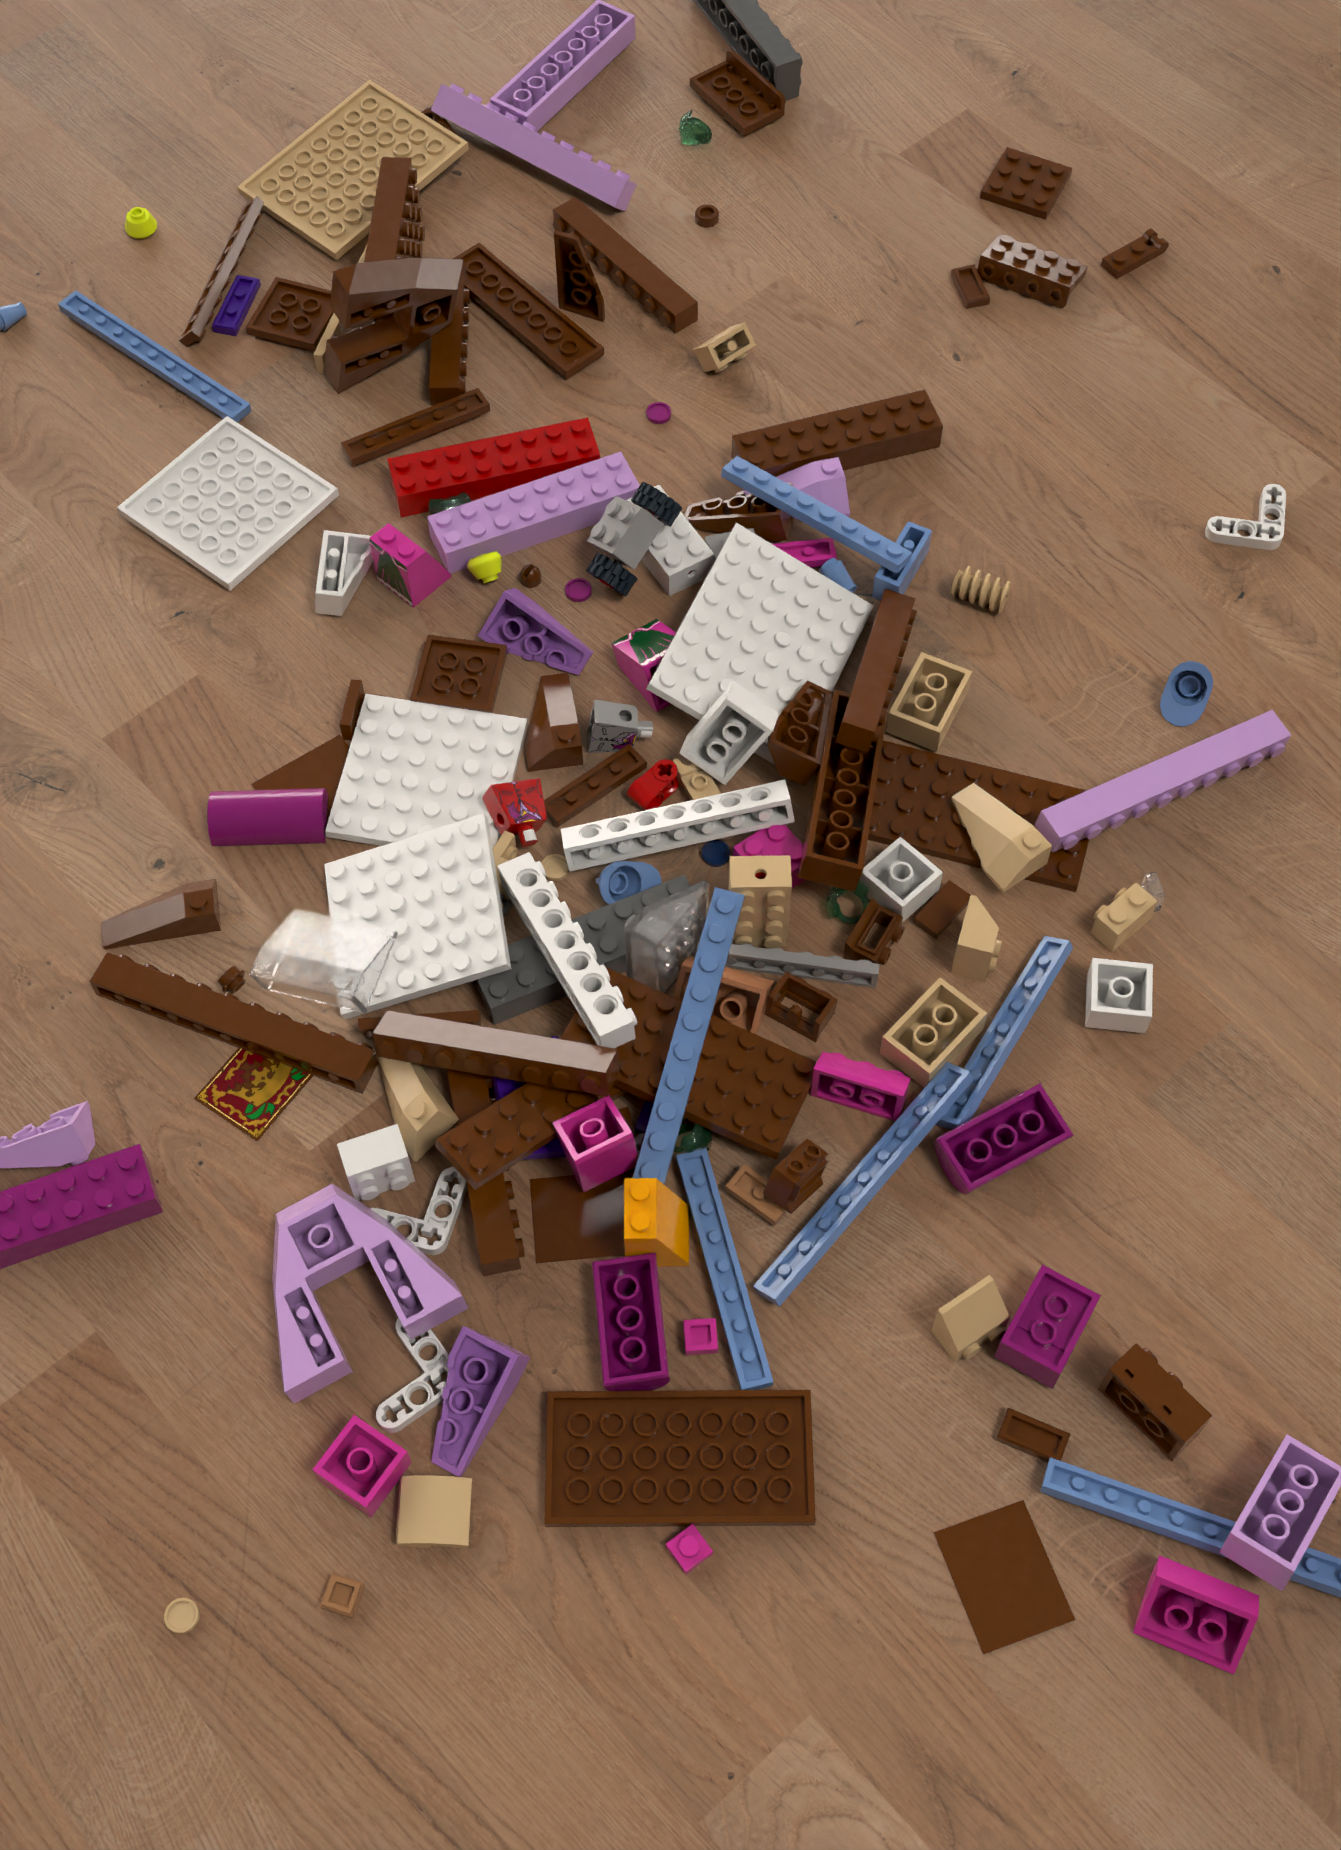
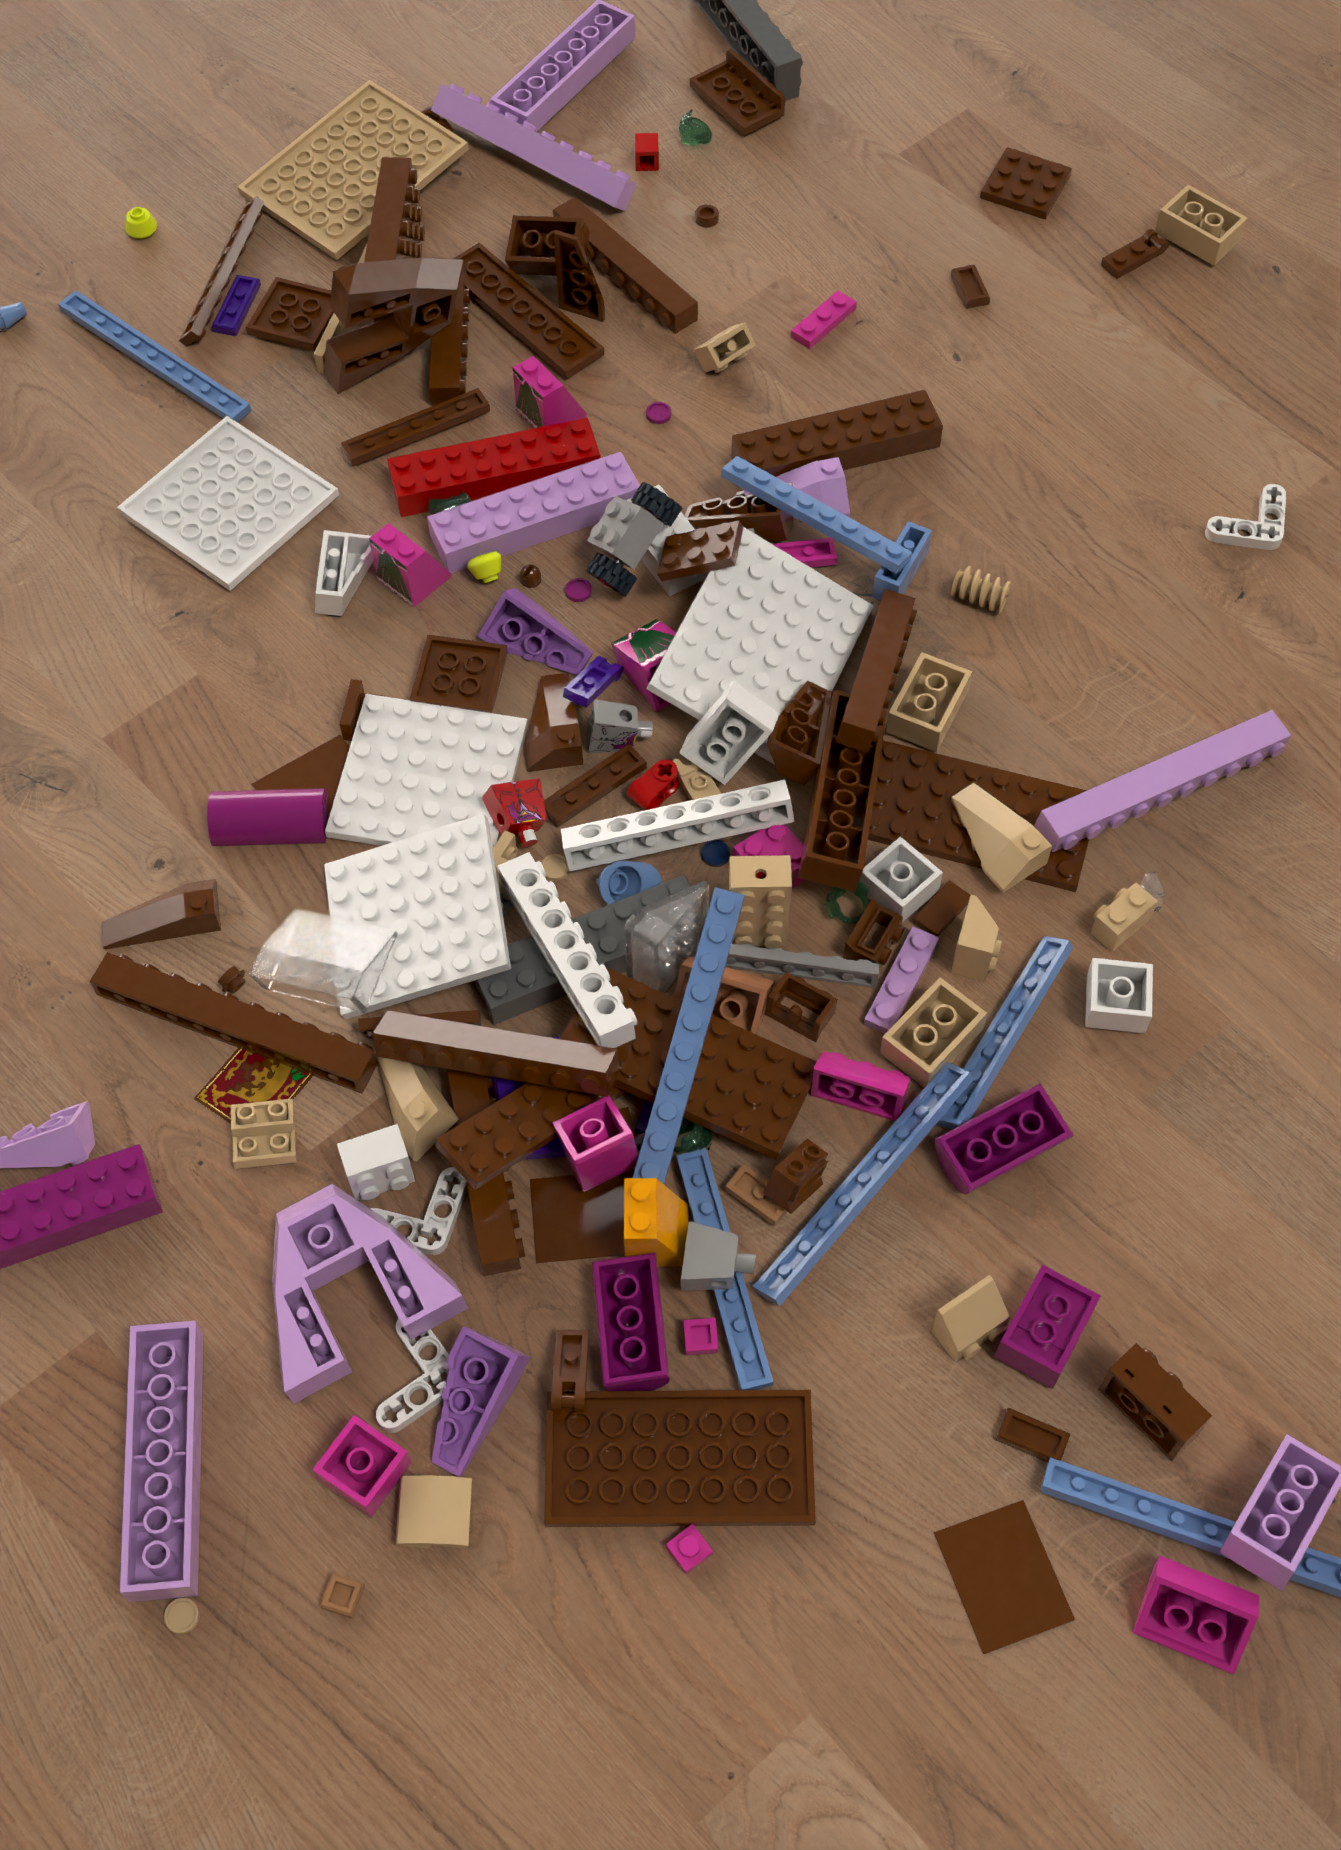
medium blue cone [819,558,857,593] -> none
reddish brown bracket [977,235,1088,308] -> none
medium blue piece [1160,661,1213,726] -> none
none -> lavender brick [120,1321,204,1602]
none -> tan slope [231,1099,297,1169]
none -> reddish brown brick [505,215,590,276]
none -> dark pink slope [512,356,587,428]
none -> reddish brown plate [551,1330,589,1412]
none -> dark purple plate [563,656,624,708]
none -> red brick [635,133,659,171]
none -> reddish brown plate [657,520,743,582]
none -> light grey torso [681,1222,756,1291]
none -> dark pink plate [791,290,857,349]
none -> lavender plate [864,927,939,1034]
none -> tan brick [1155,185,1248,266]

